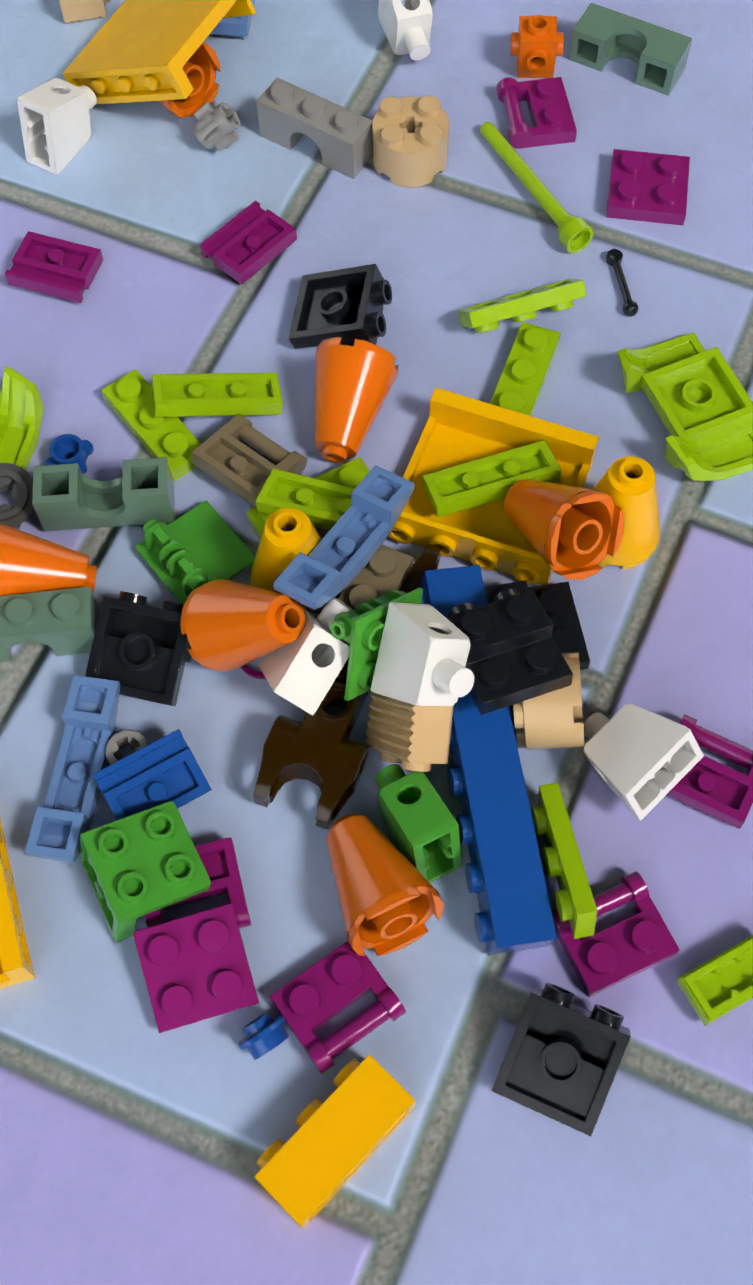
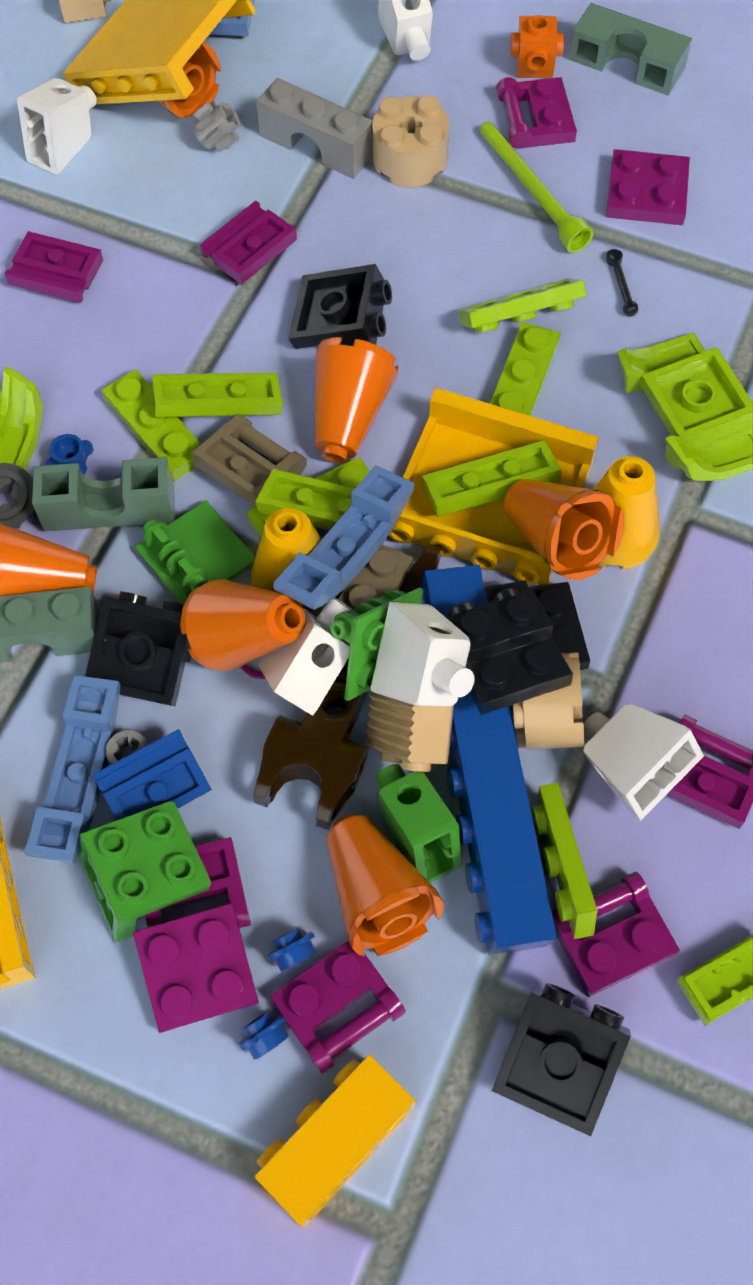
none -> blue plate [267,927,317,971]

